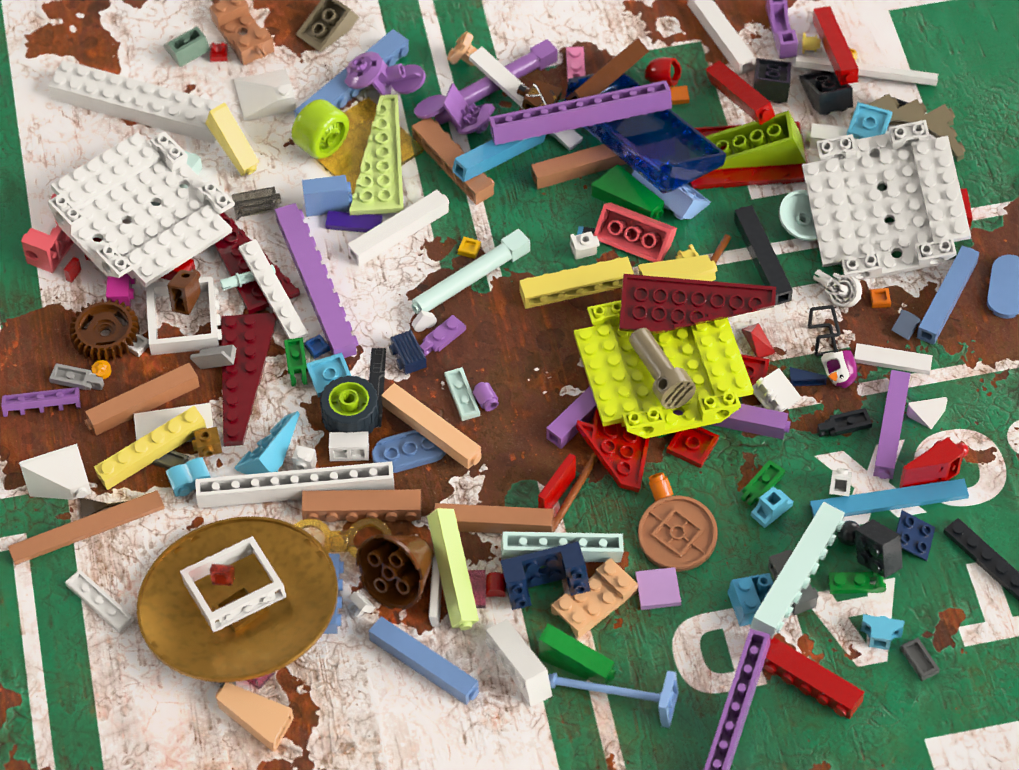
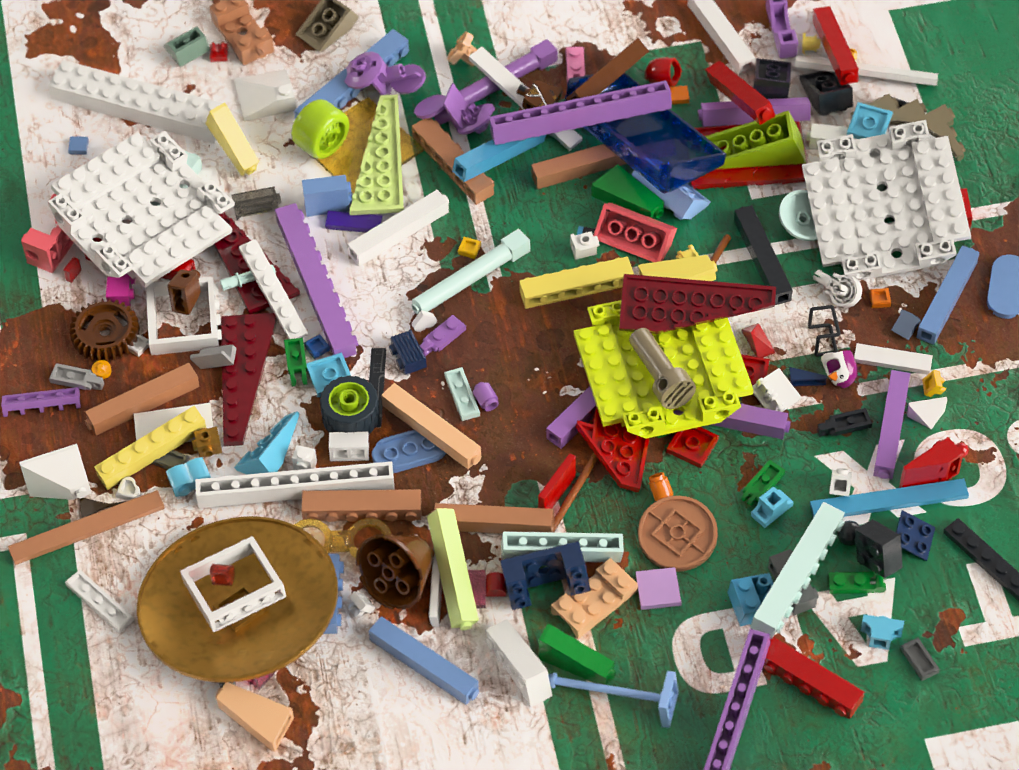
none -> medium blue tile [68,136,89,155]
none -> white tile [116,477,141,500]
none -> medium lavender brick [698,97,811,127]
none -> yellow tile [922,370,946,397]

